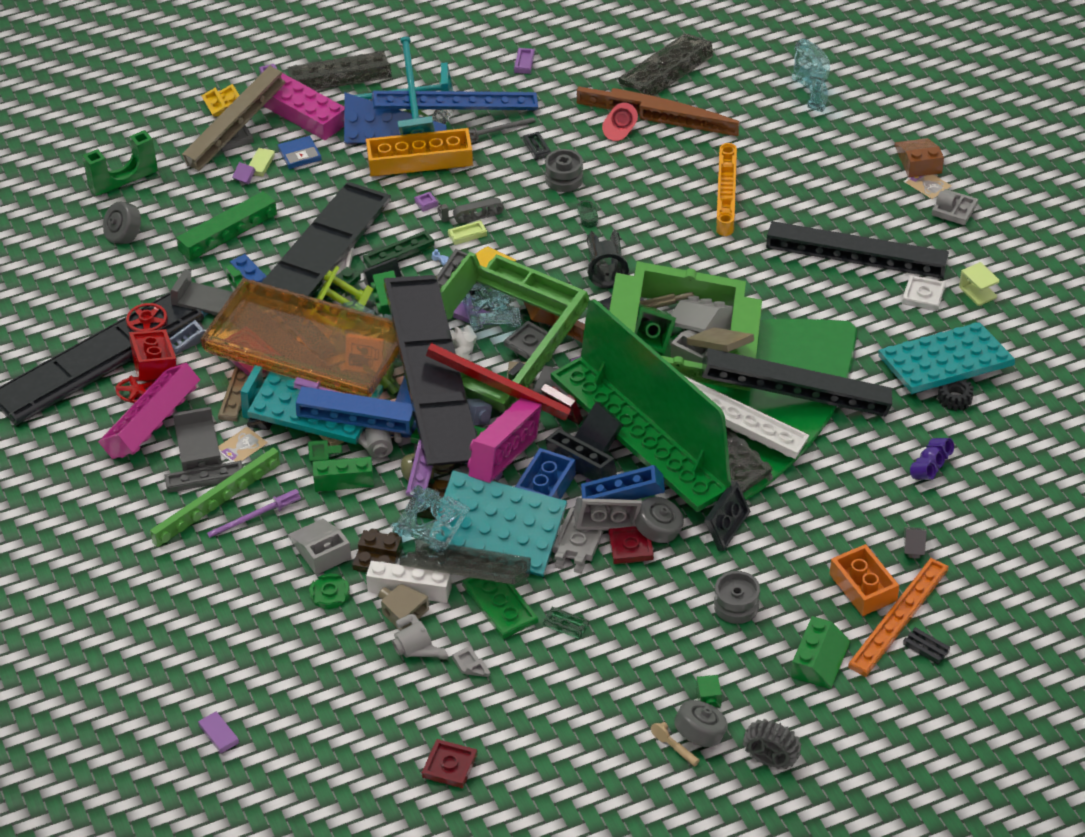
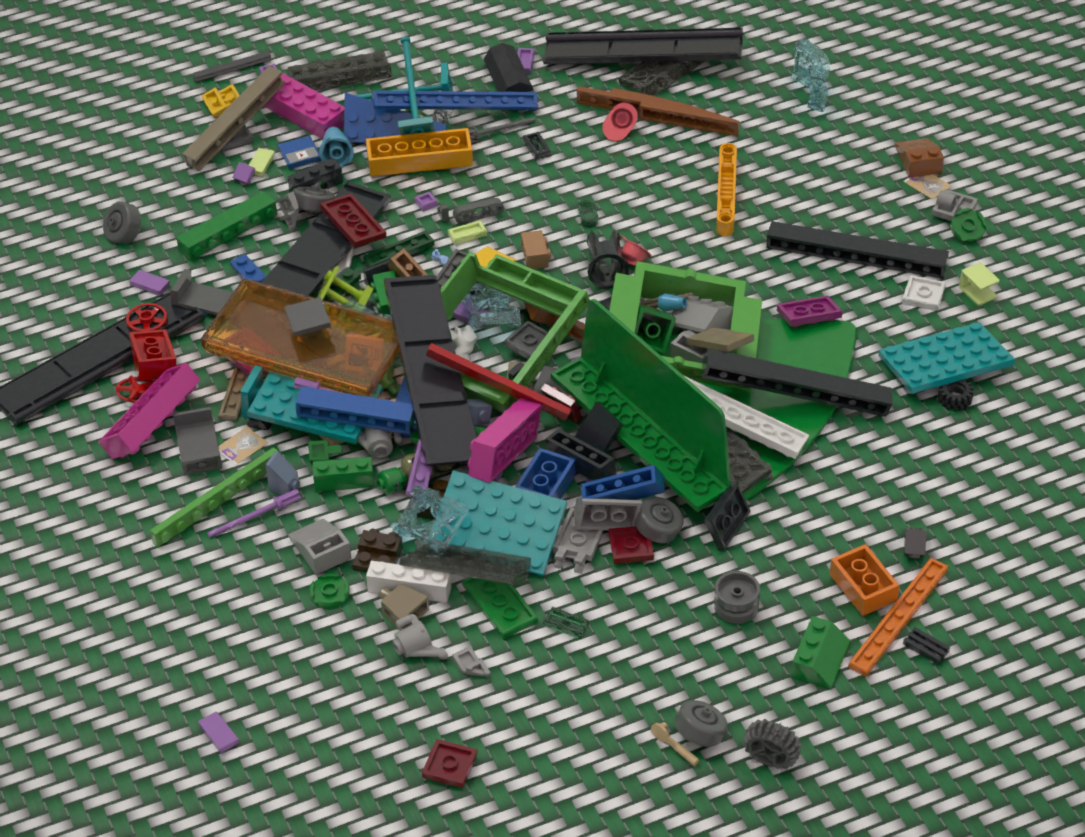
green arch [82,130,158,196] -> none
dark grey tile [164,460,243,493] -> none
sand blue slope [169,320,208,354] -> none
green plate [225,264,251,291] -> none
dark grey wheel [545,149,583,192] -> none
green brick [696,675,722,708] -> none
dark purple piece [910,438,954,480] -> none
none -> medium lavender tile [129,270,170,296]
none -> dark grey axle [193,51,271,82]
none -> sand blue slope [265,451,300,495]
none -> light grey slope [277,191,299,231]
none -> dark grey tile [285,297,331,337]
none -> black arch [287,158,343,193]
none -> dark grey wheel [293,185,335,214]
none -> medium azure cone [319,127,354,167]
none -> dark red plate [320,193,387,248]
none -> green head [376,467,407,495]
none -> medium nougat brick [387,248,428,277]
none -> black piece [484,43,534,92]
none -> medium nougat brick [521,230,551,269]
none -> black piece [543,27,745,64]
none -> coral piece [619,235,652,266]
none -> dark azure cone [658,293,687,312]
none -> magenta plate [777,295,842,327]
none -> green tile [950,208,987,243]

